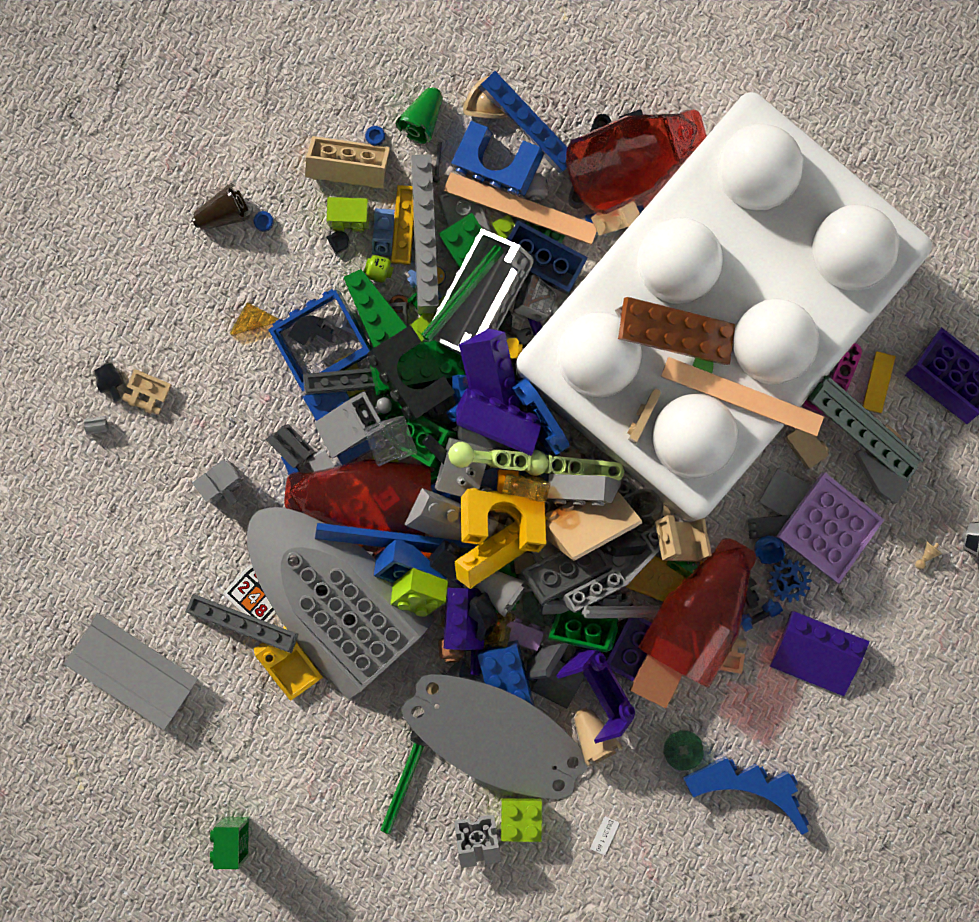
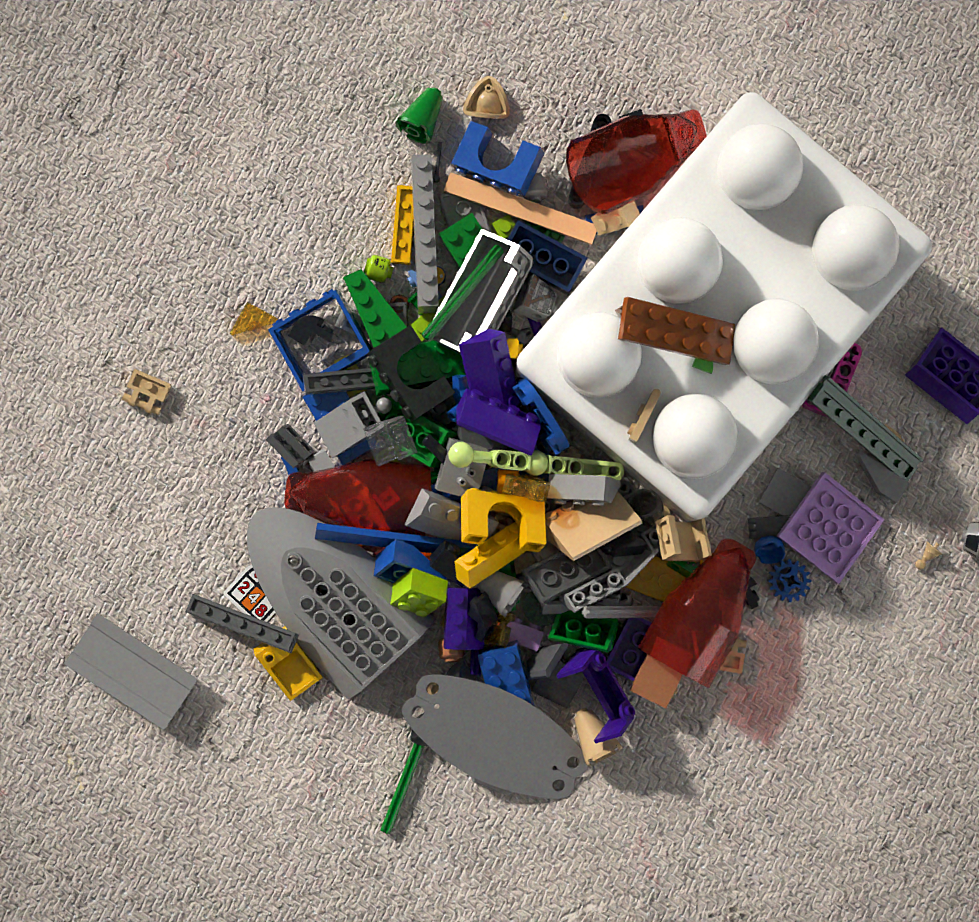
light grey piece [84,416,109,435] -> none
black piece [94,363,124,402] -> none
dark brown cone [192,183,250,230] -> none
light grey brick [192,459,243,506] -> none
green brick [210,817,249,869] -> none
blue tile [253,211,274,232] -> none
tan slope [305,136,390,188] -> none
lime brick [326,197,370,232] -> none
black tile [326,231,350,255] -> none
blue tile [365,126,385,146] -> none
medium blue slope [372,208,395,256] -> none
light grey brick [454,815,501,868] -> none
blue arch [478,71,577,174] -> none
lime brick [501,798,542,842] -> none
white sticker [590,816,619,855] -> none
light nougat tile [661,357,824,437] -> none
clear green plate [663,730,704,771] -> none
blue arch [682,756,809,835] -> none
blue piece [738,599,783,632] -> none
dark purple slope [769,611,870,696] -> none
tan brick [784,429,829,470] -> none
yellow tile [862,351,896,414] -> none

